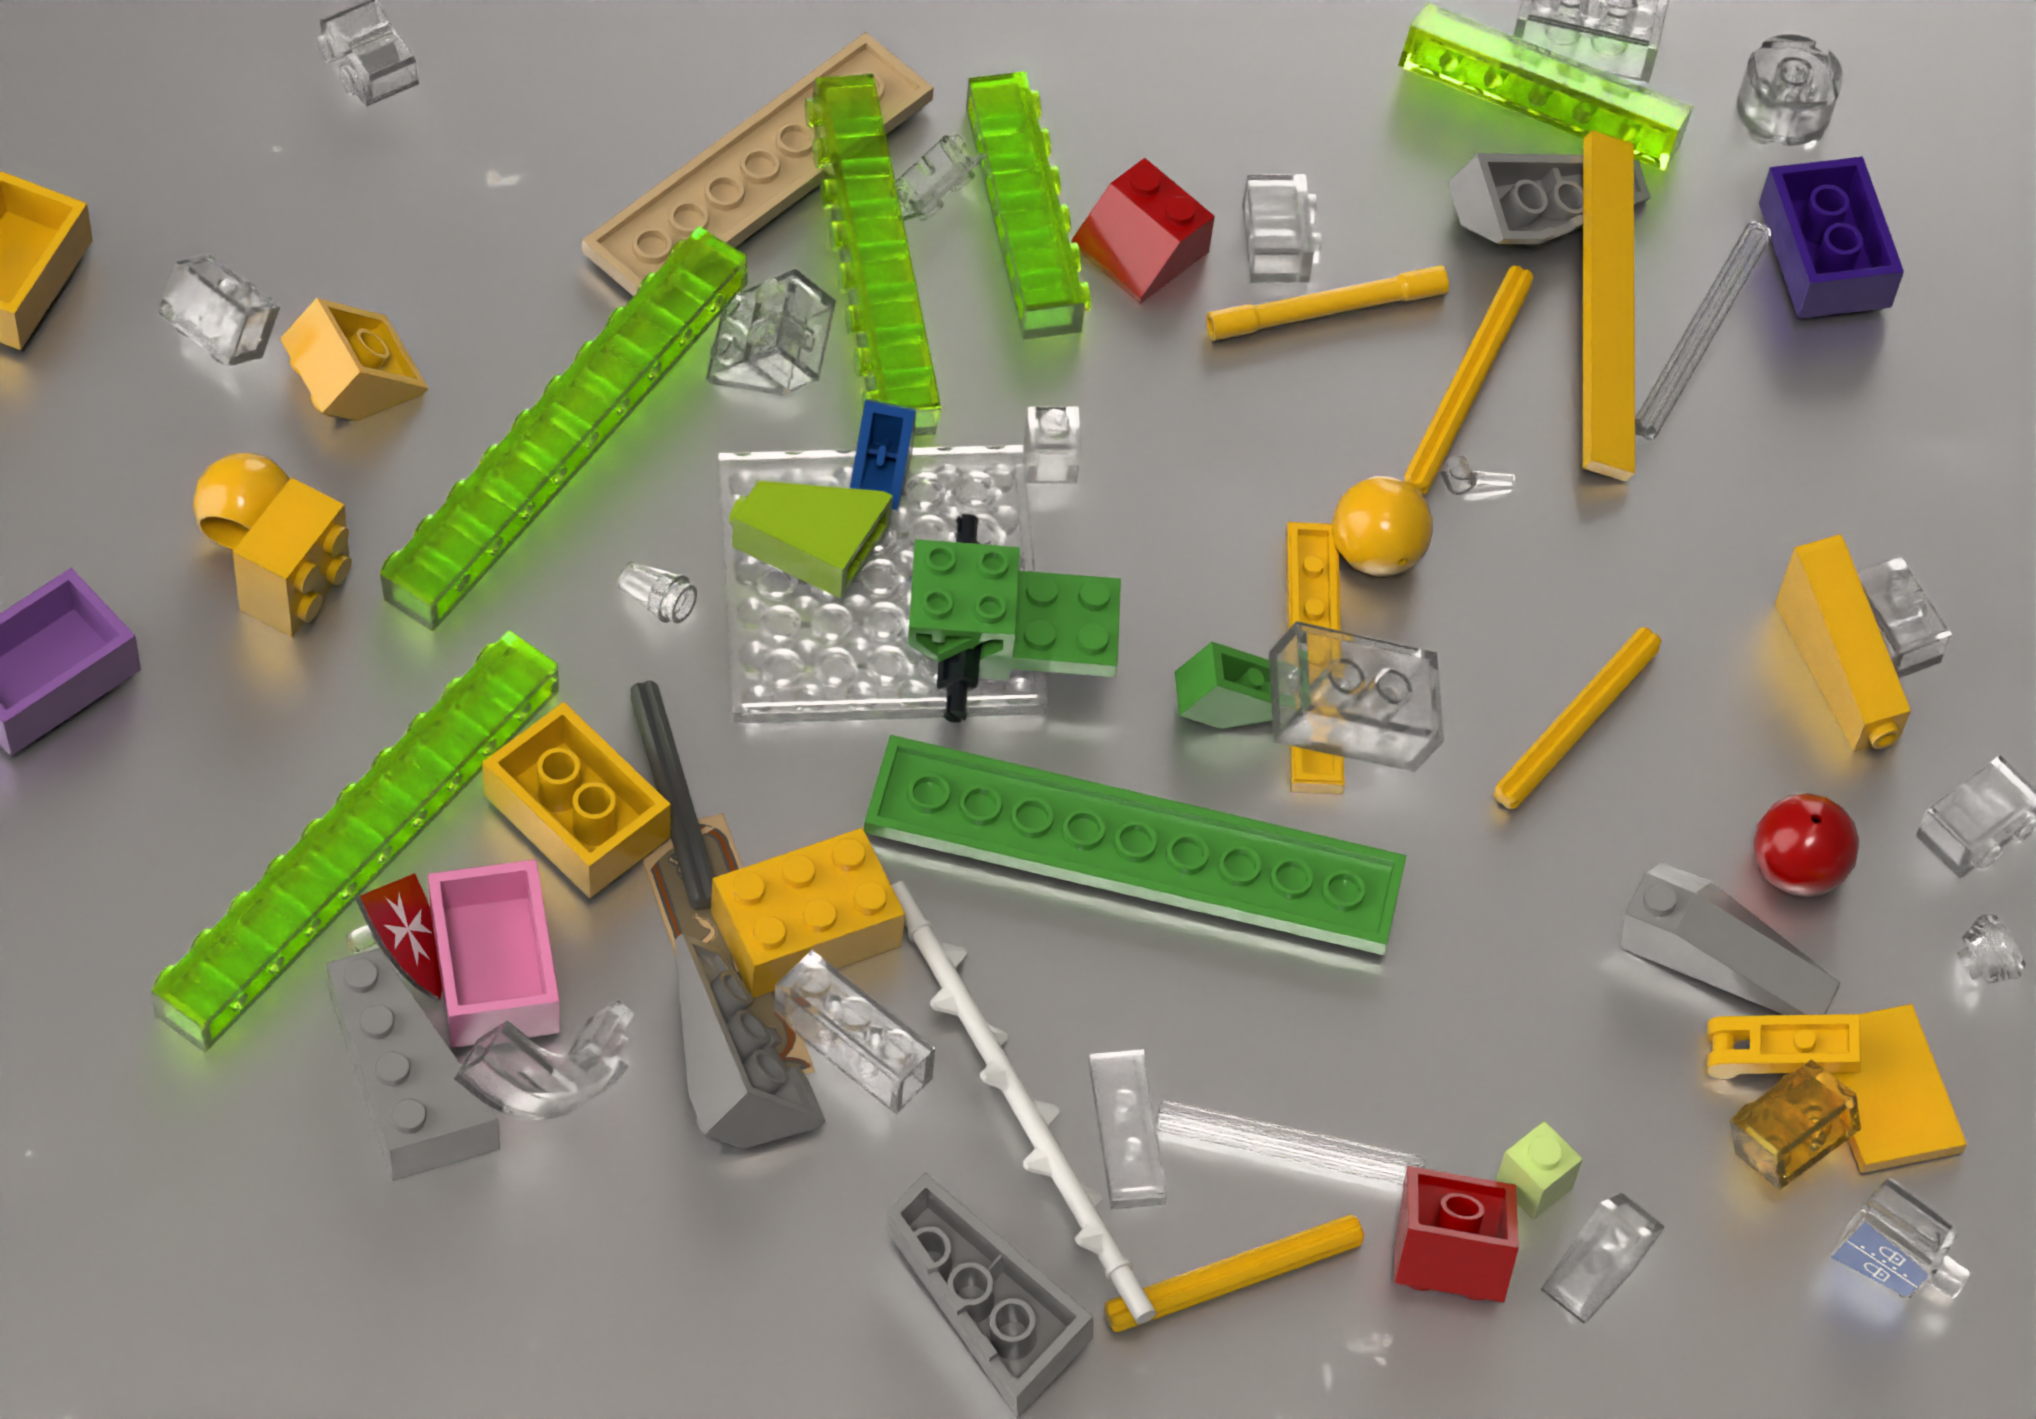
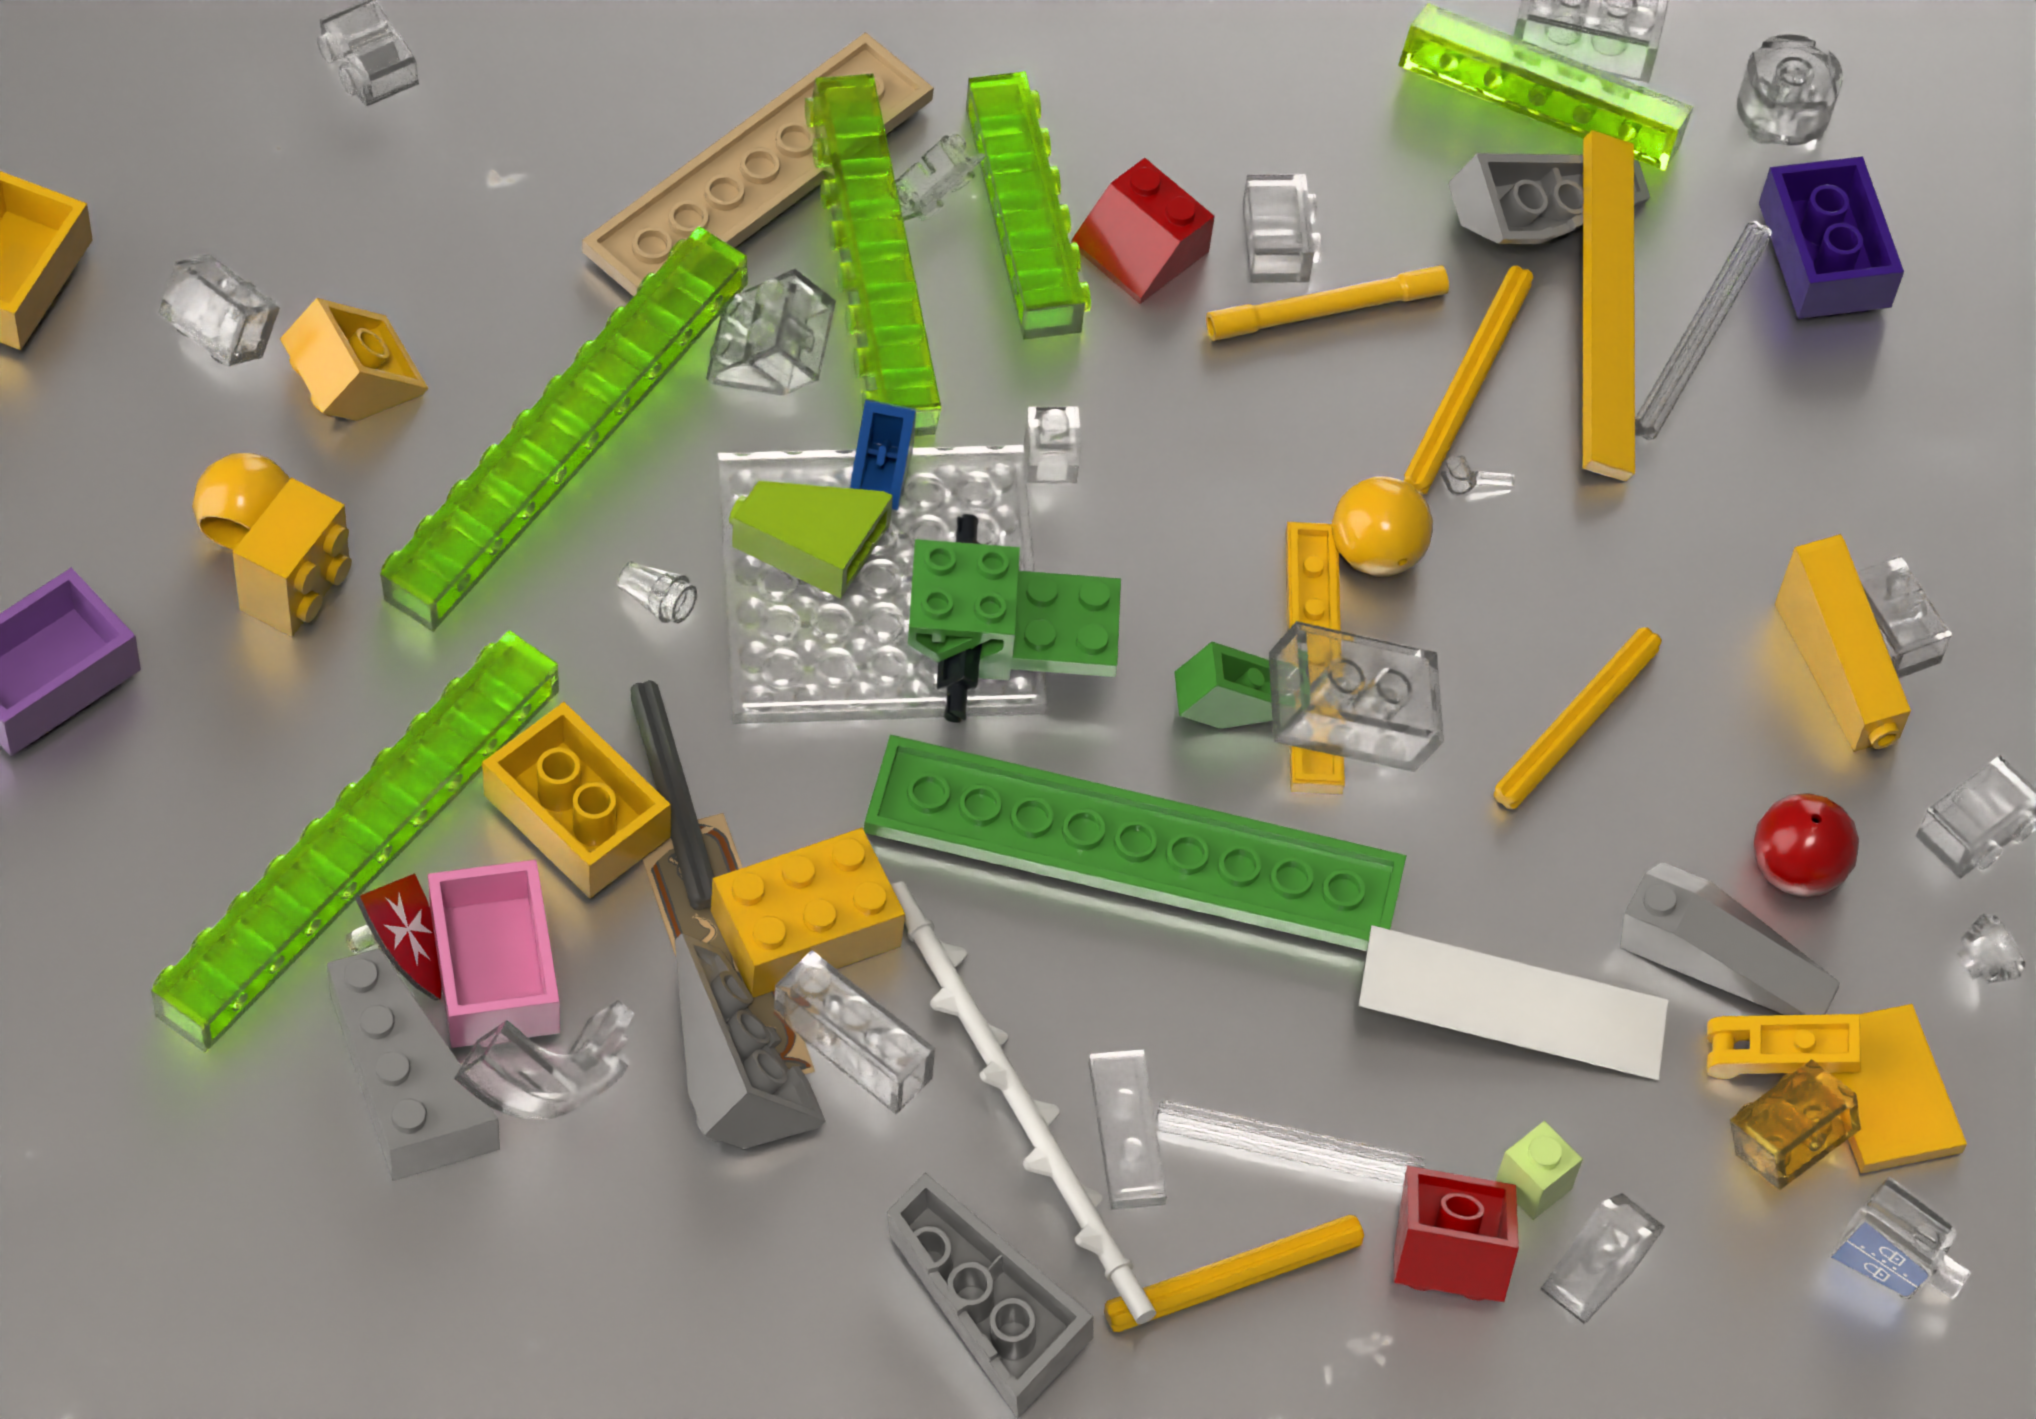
none -> white sticker [1358,925,1669,1081]

